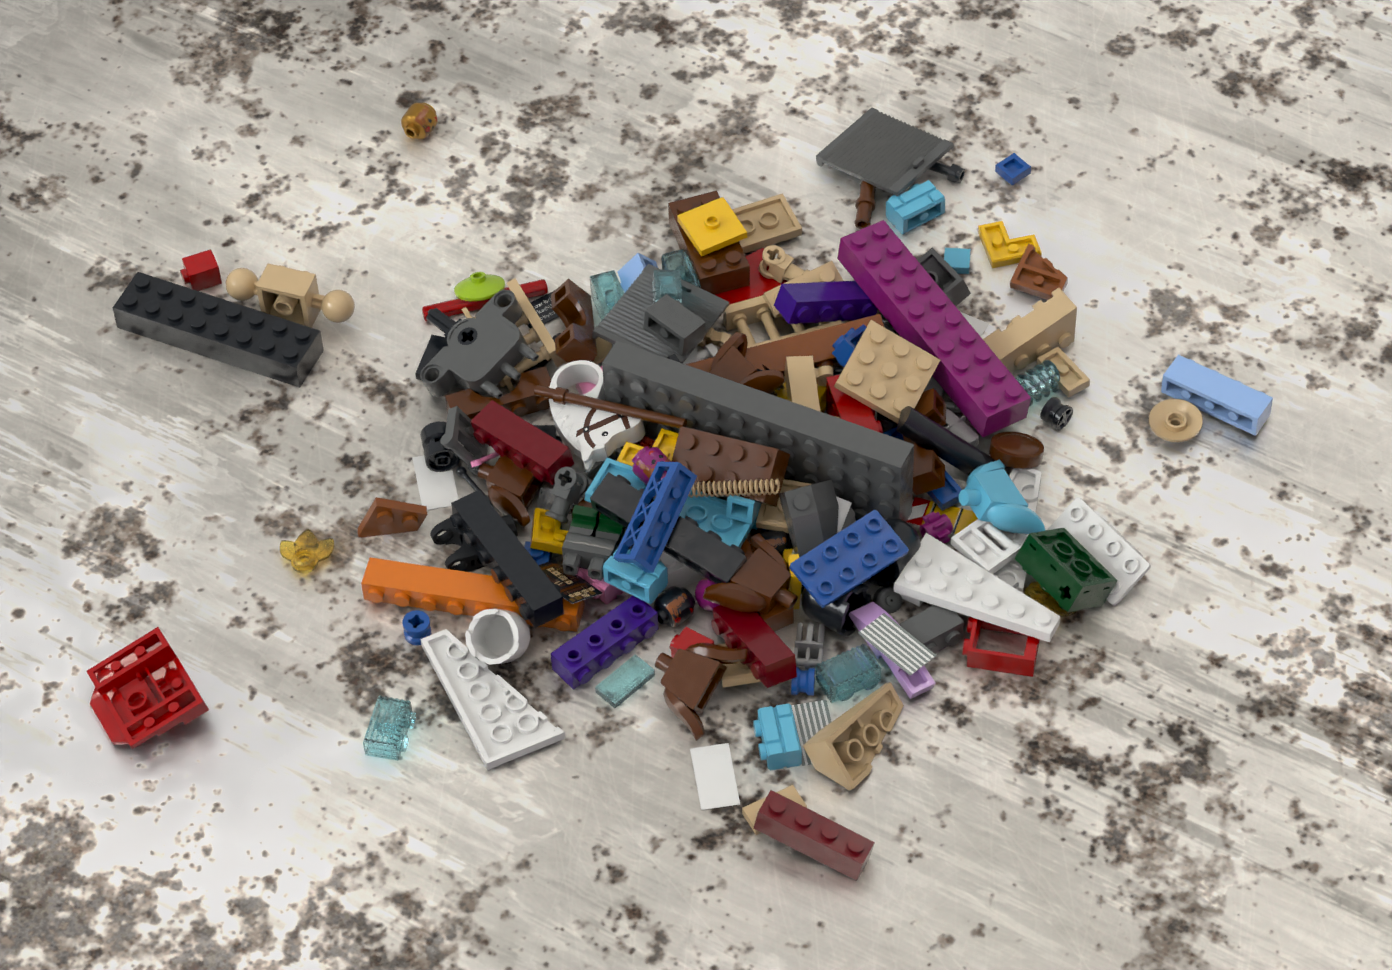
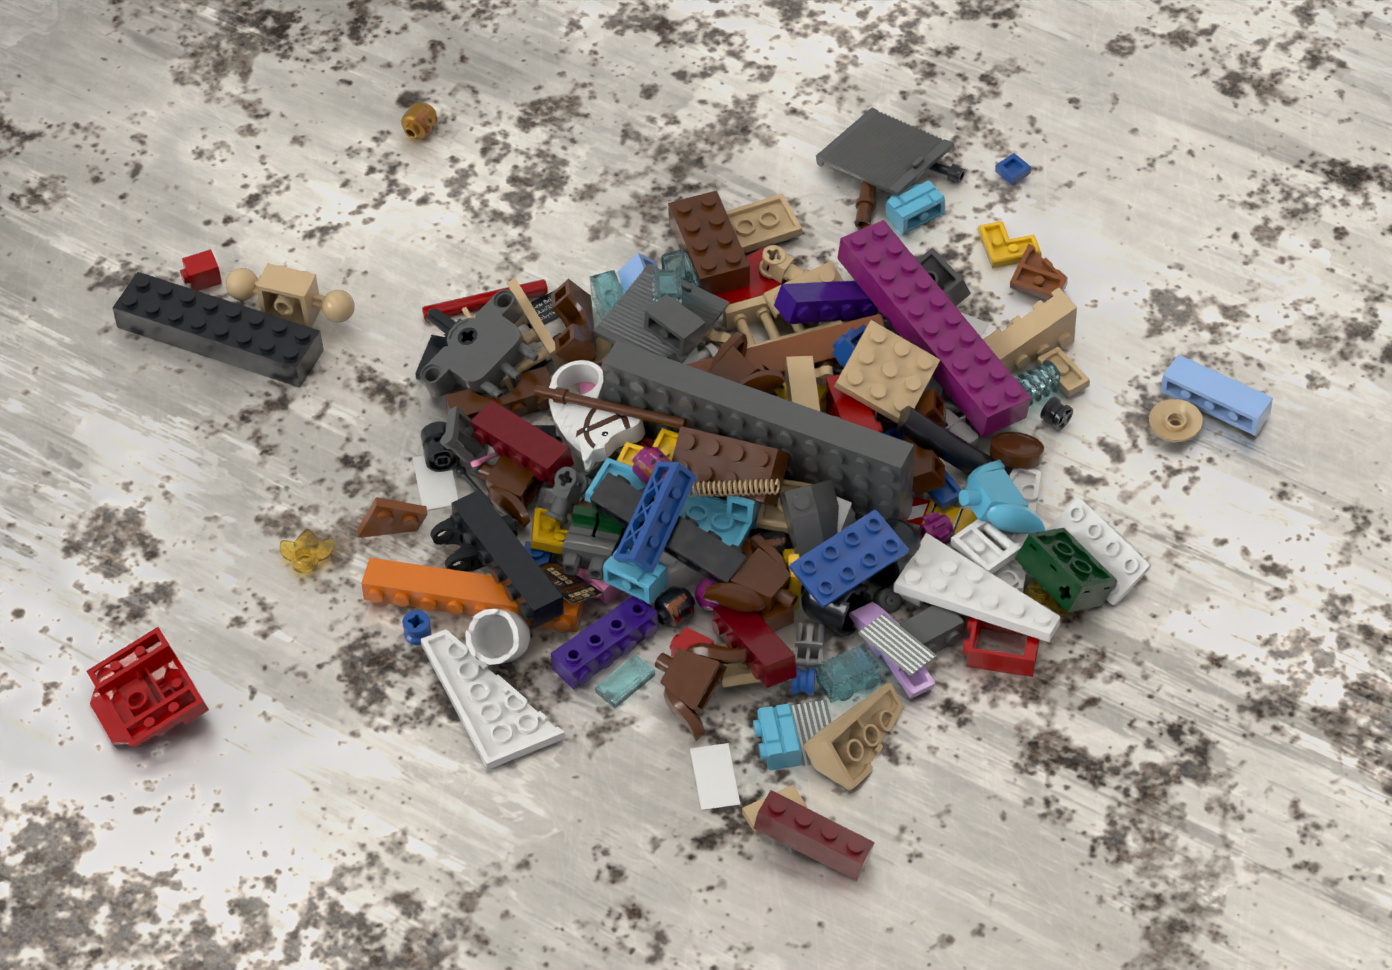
clear light blue brick [363,695,416,761] -> none
lime dish [454,272,505,301] -> none
yellow plate [677,197,747,257] -> none
medium azure tile [944,248,971,274] -> none

